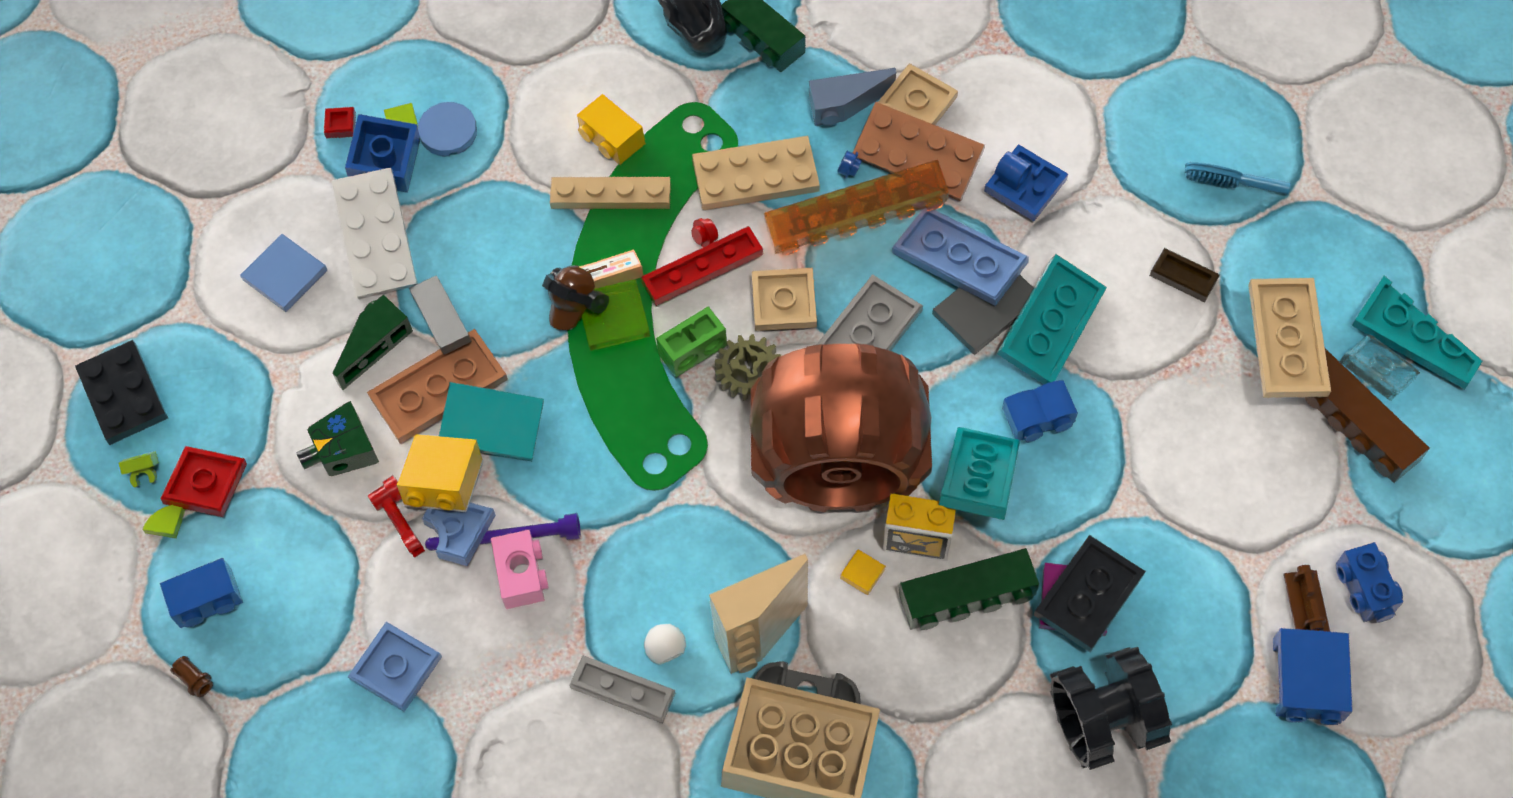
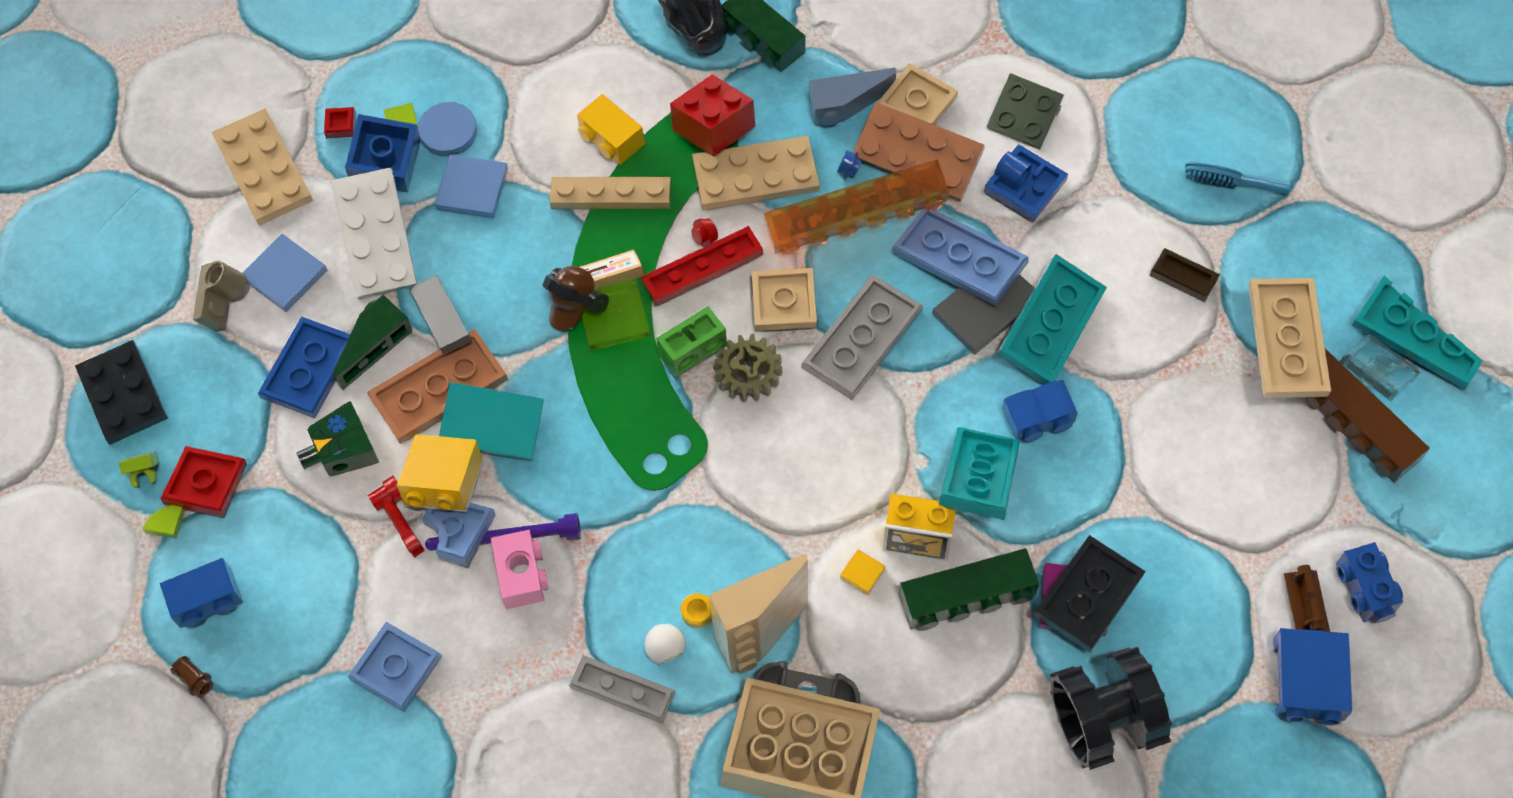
copper wheel [749,343,932,512] -> none
none -> dark tan plate [193,261,247,332]
none -> tan plate [212,108,313,226]
none -> blue tile [258,316,350,418]
none -> medium blue tile [435,155,508,218]
none -> red brick [670,74,756,157]
none -> yellow tile [681,593,712,628]
none -> dark green hinge [986,73,1064,149]

